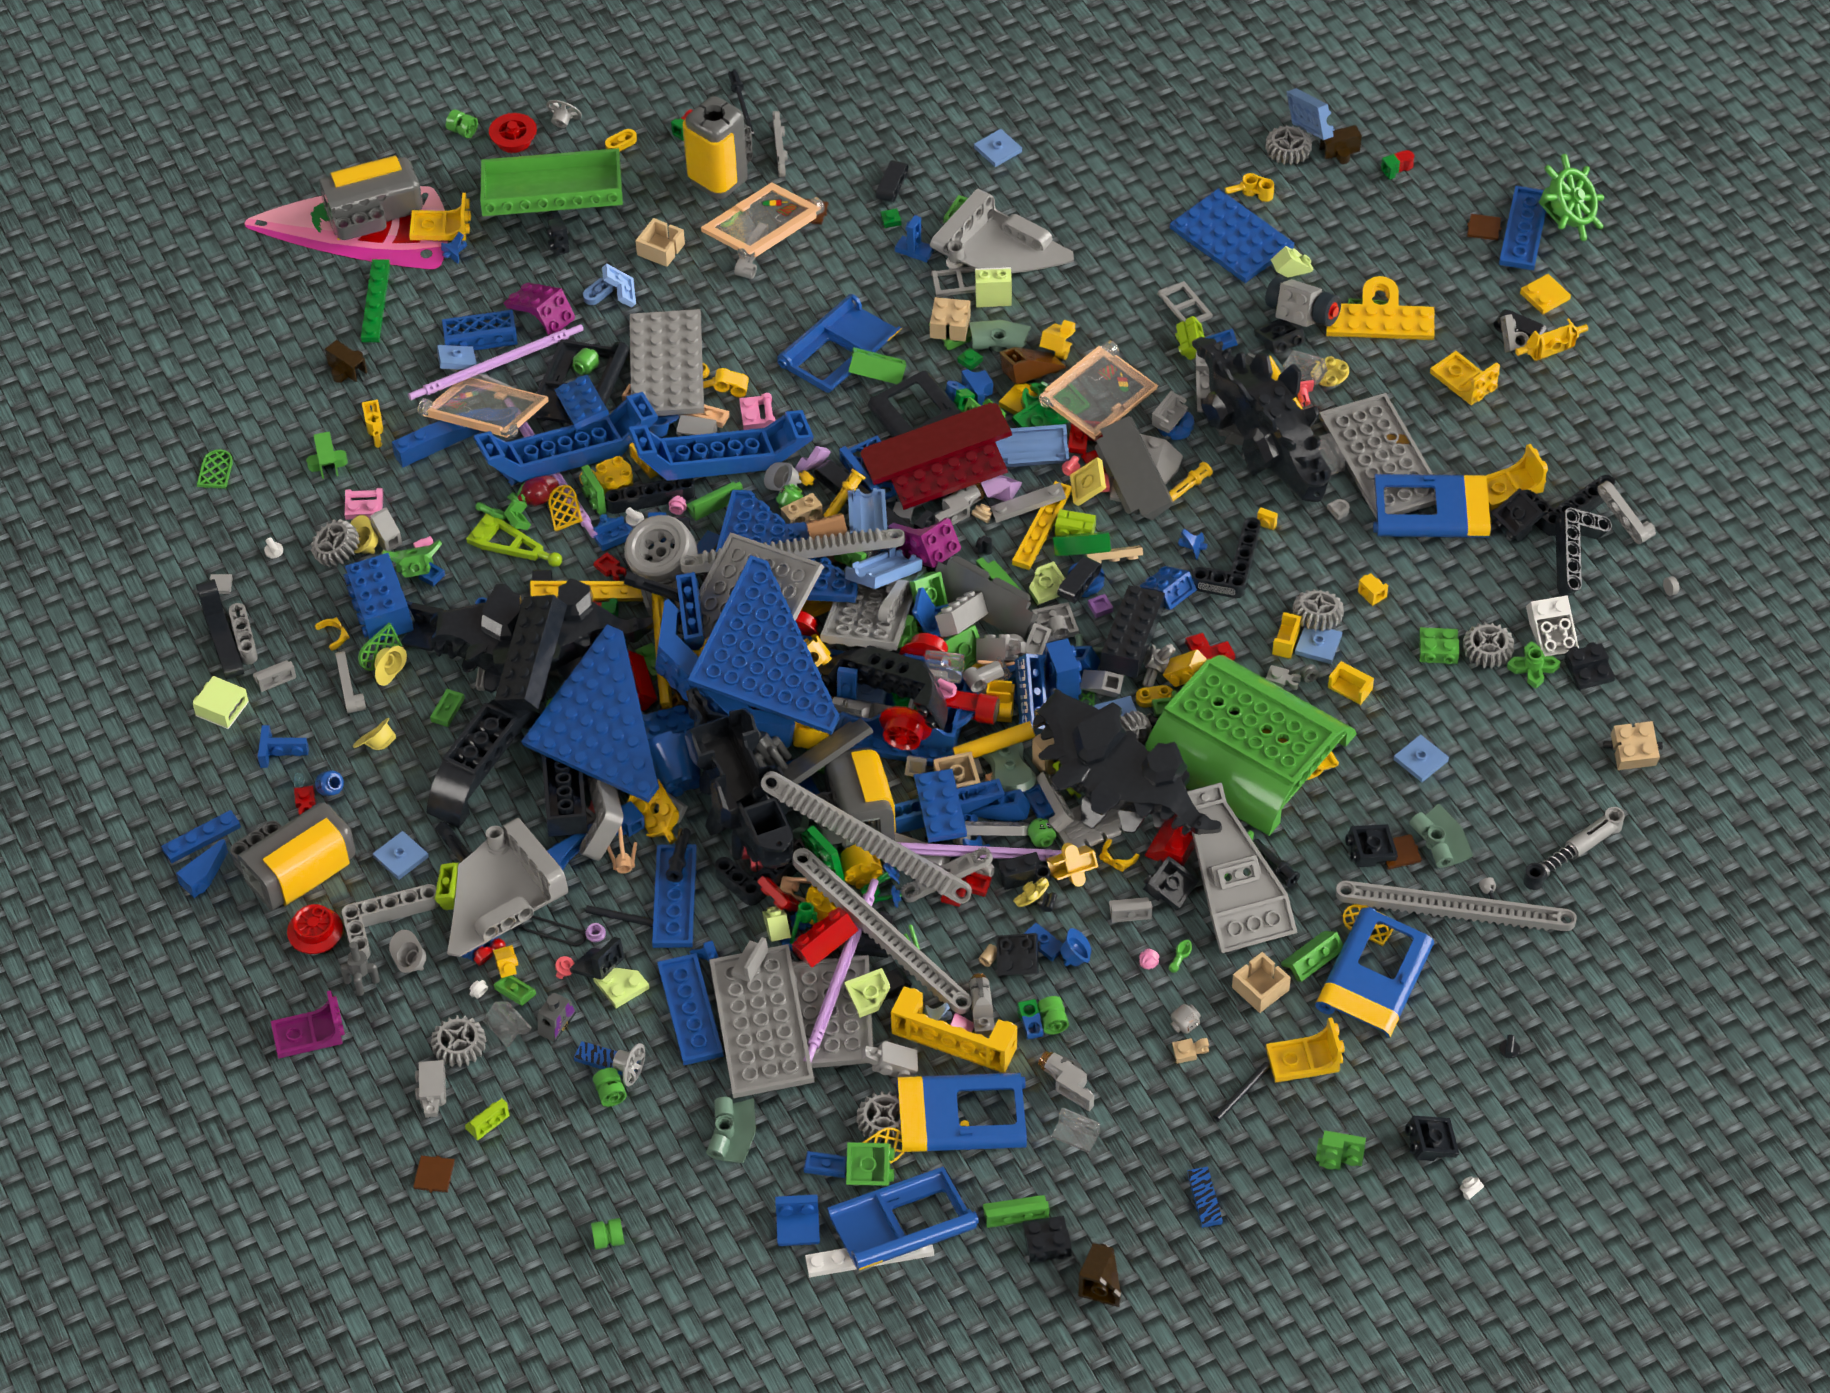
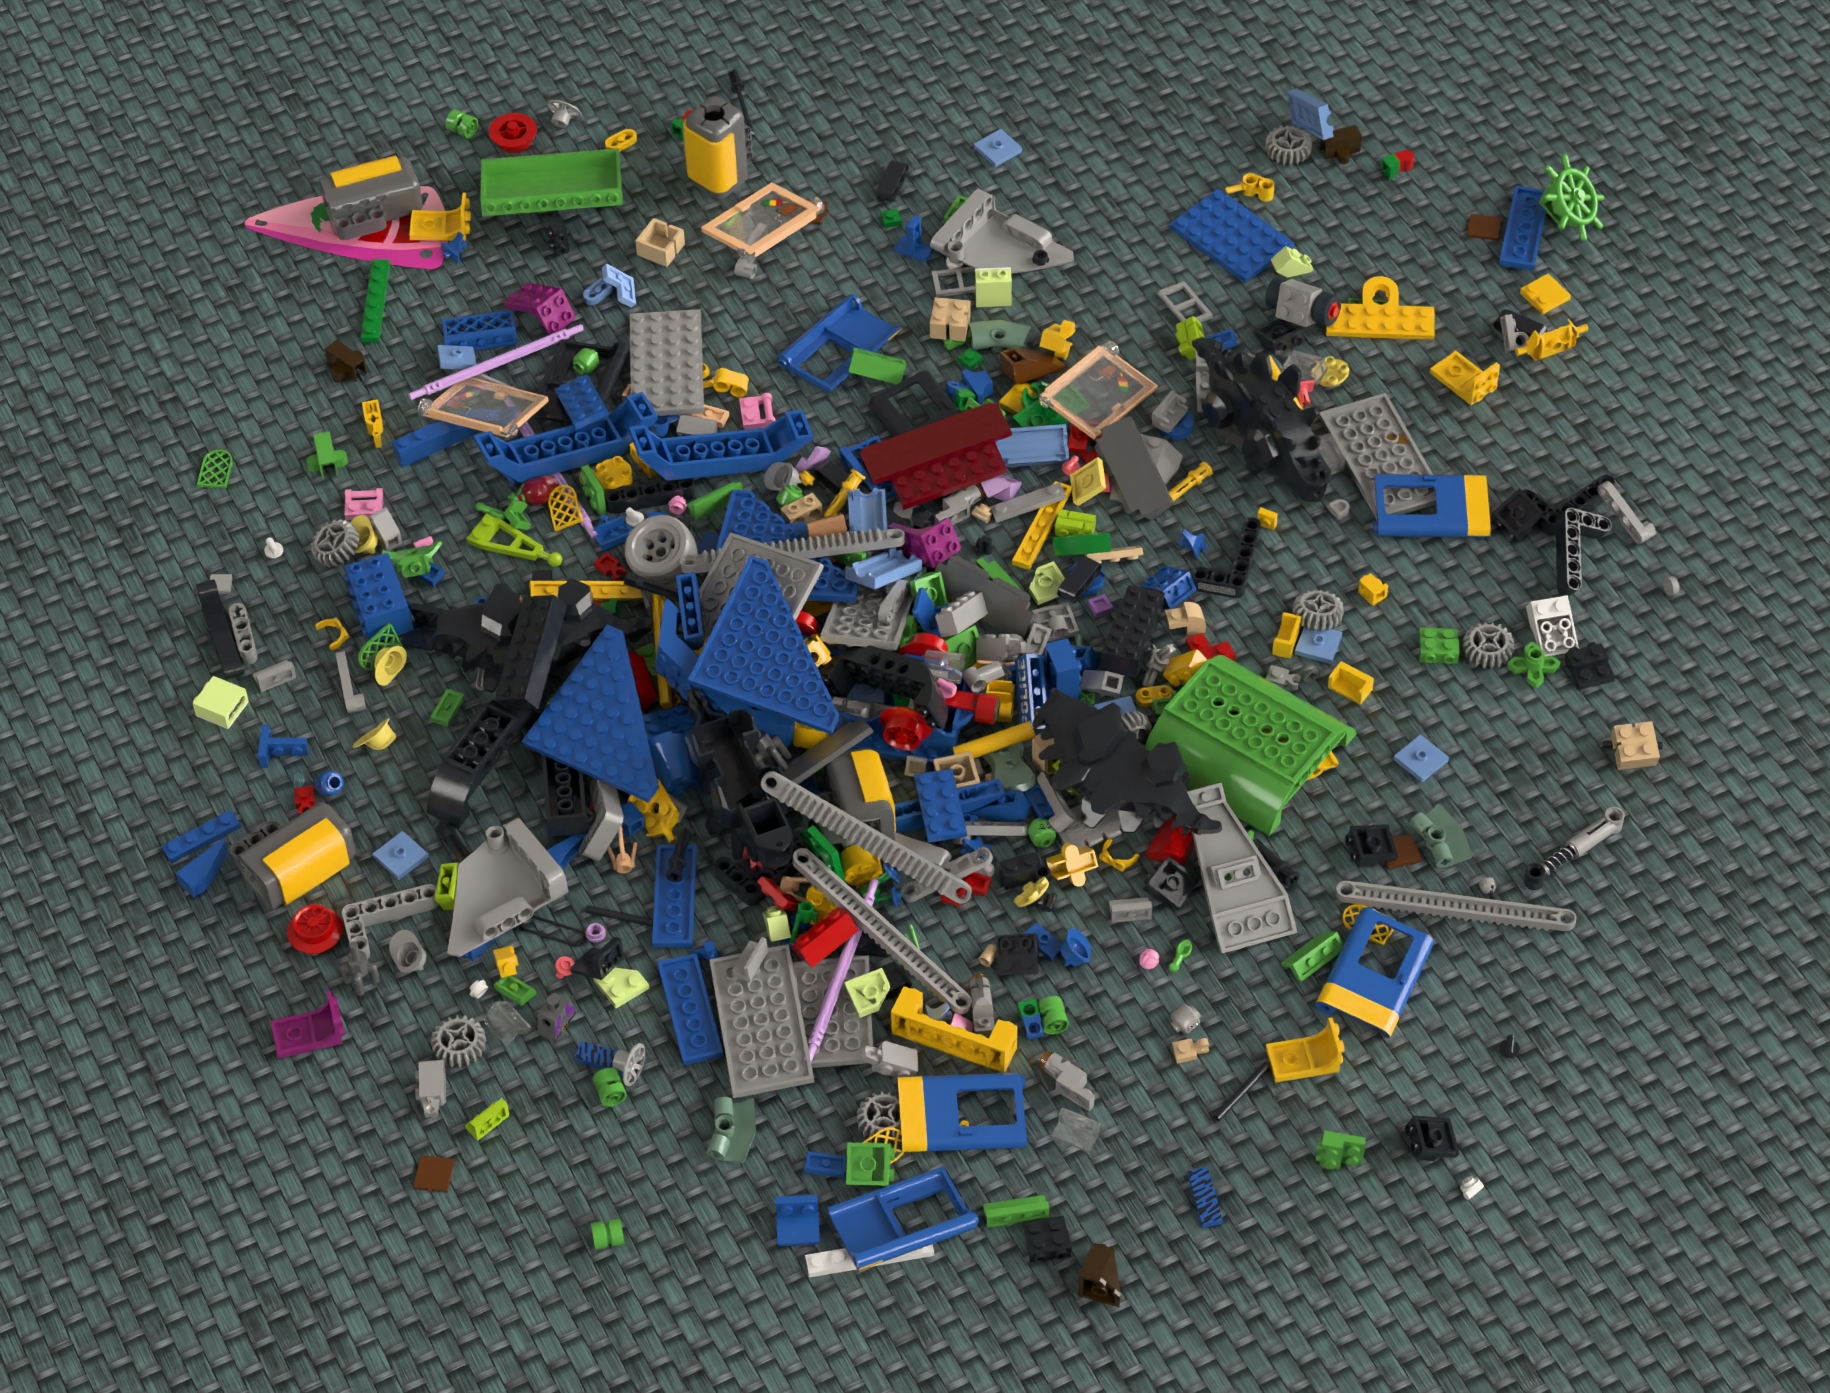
red plate [473,938,506,966] -> none
light grey piece [772,111,788,177] -> none
blue hinge [837,667,858,700] -> none
lavender axle [897,842,1062,861] -> none
tan piece [1232,952,1291,1013] -> none
yellow bracket [1486,444,1548,510] -> none
none -> black plate [1032,250,1049,266]
none -> tan brick [1165,602,1206,636]

